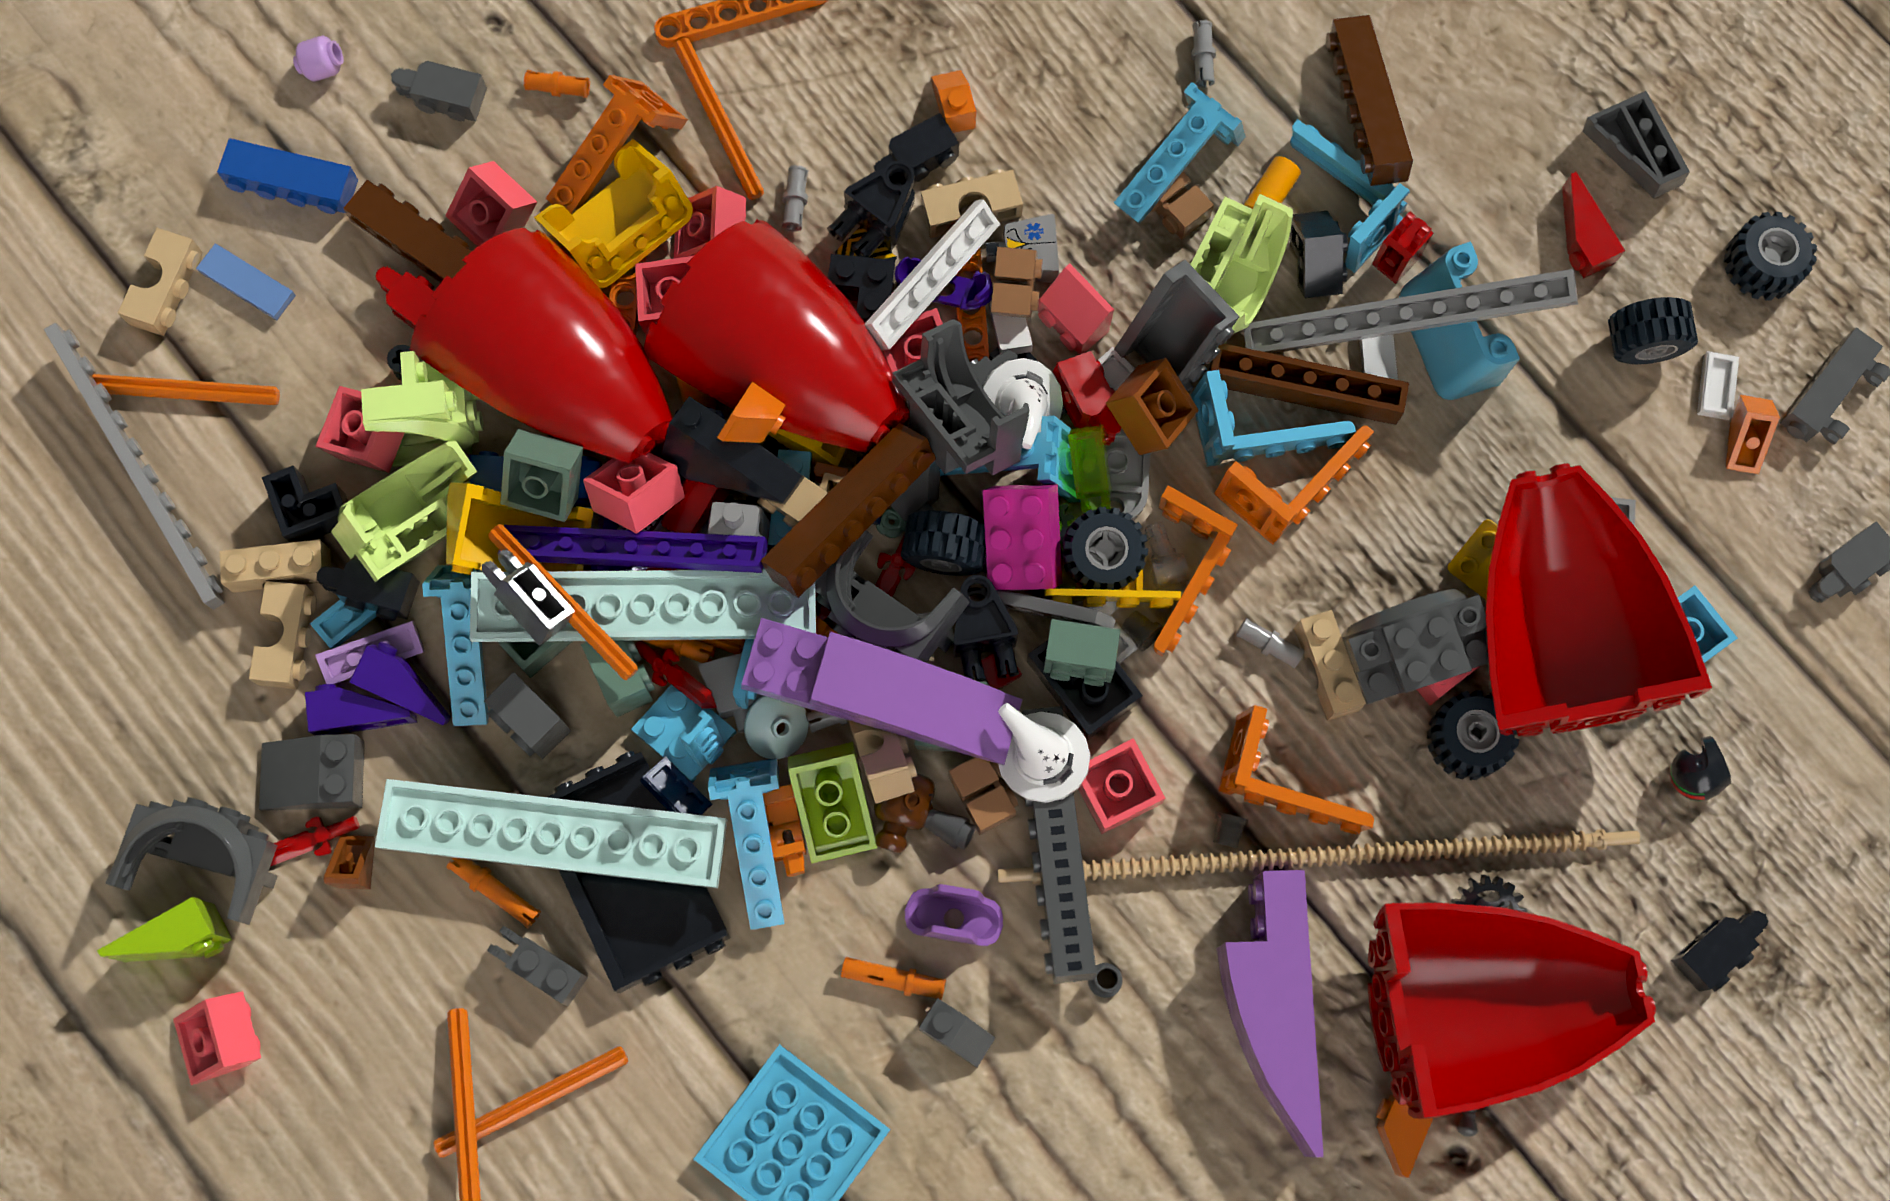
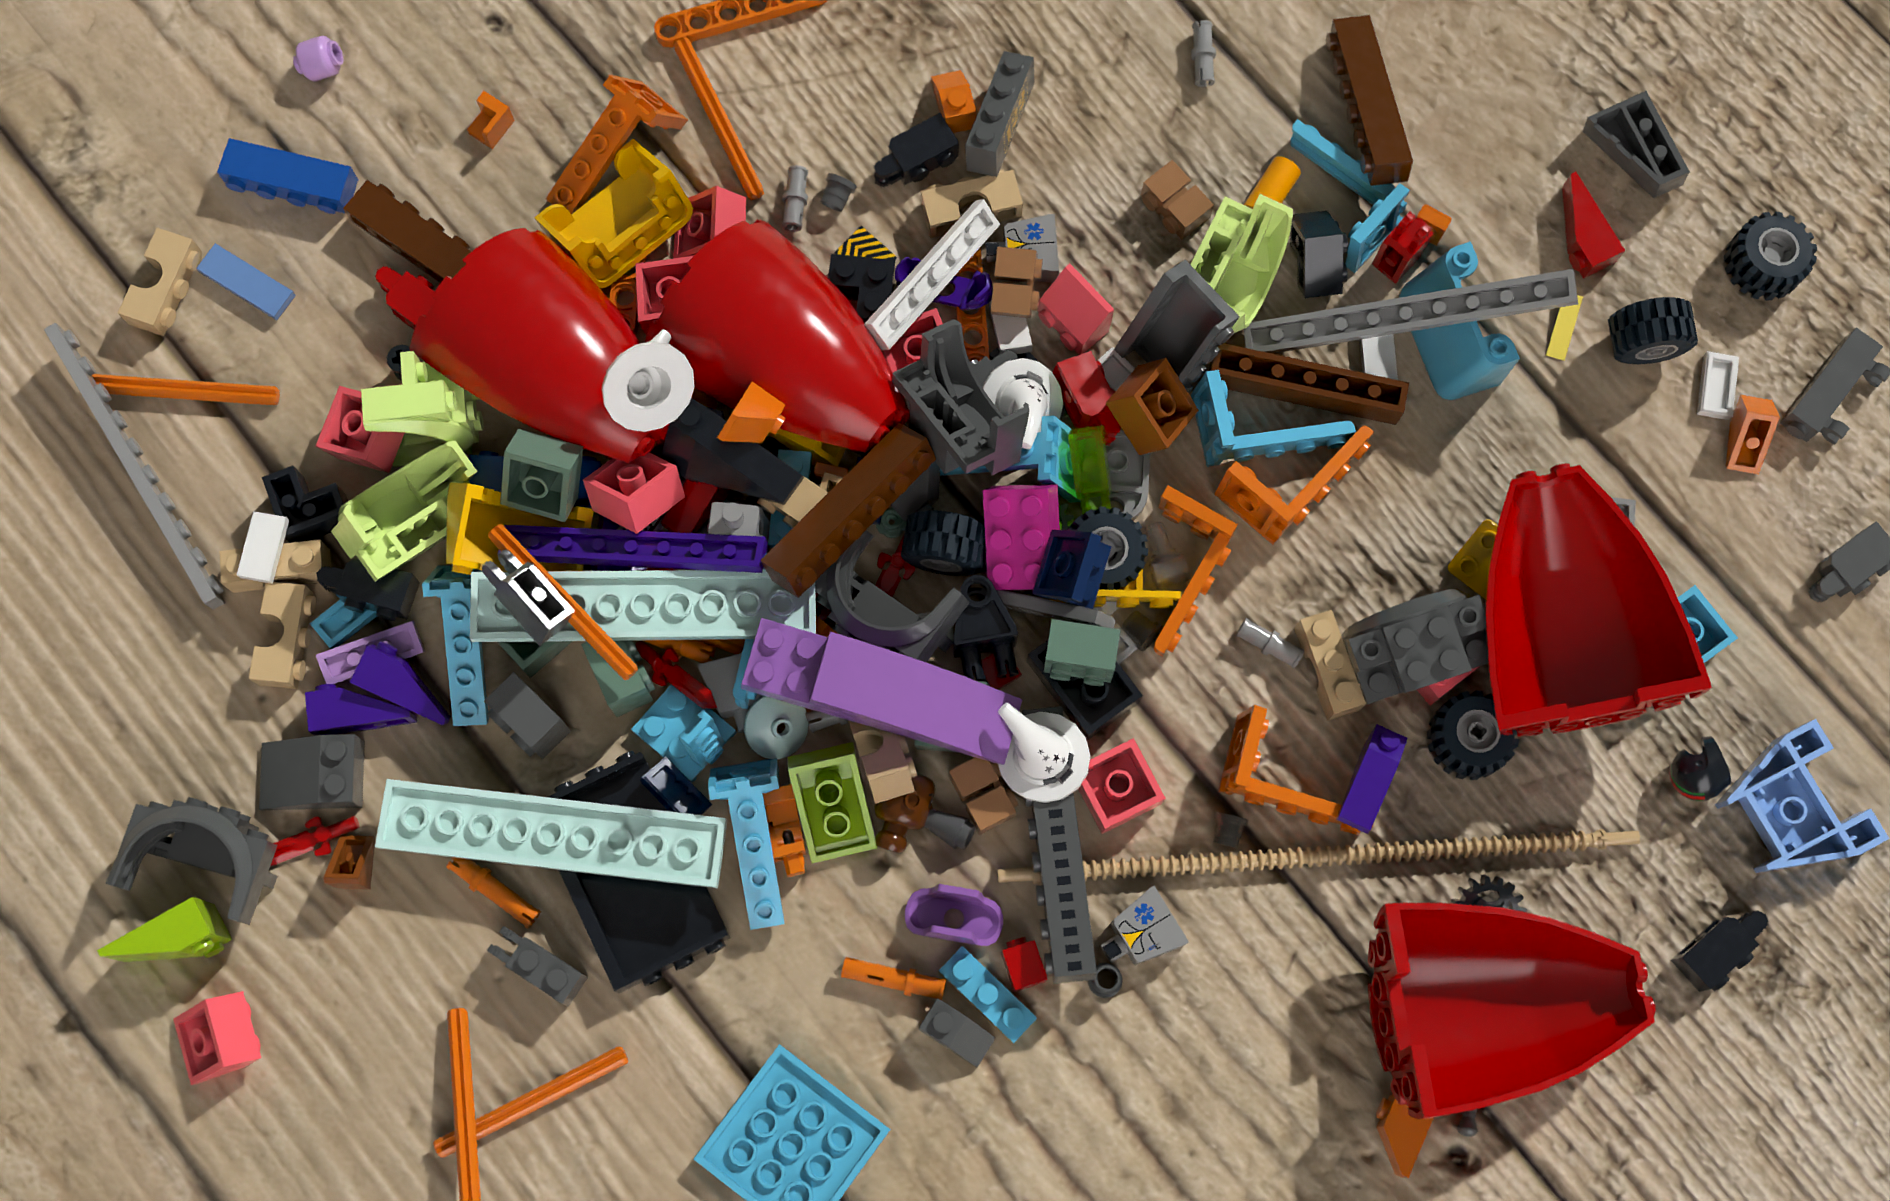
dark grey hinge [391,61,487,122] -> none
coral slope [445,161,537,247] -> none
orange pin [524,70,590,98] -> none
black piece [827,161,915,258] -> none
medium azure bracket [1114,82,1246,224] -> none
medium lavender slope [1216,870,1324,1157] -> none
none -> white tile [237,511,289,584]
none -> orange panel [467,91,515,149]
none -> white piece [602,329,695,432]
none -> dark grey piece [820,173,857,212]
none -> medium azure plate [938,946,1037,1044]
none -> dark grey brick [965,51,1035,177]
none -> red brick [1001,937,1048,992]
none -> dark blue bracket [1032,529,1112,609]
none -> light grey torso [1100,886,1189,965]
none -> dark purple slope [1336,724,1408,834]
none -> orange bracket [1416,204,1452,246]
none -> light yellow piece [1546,295,1583,361]
none -> light blue wedge [1715,719,1890,873]

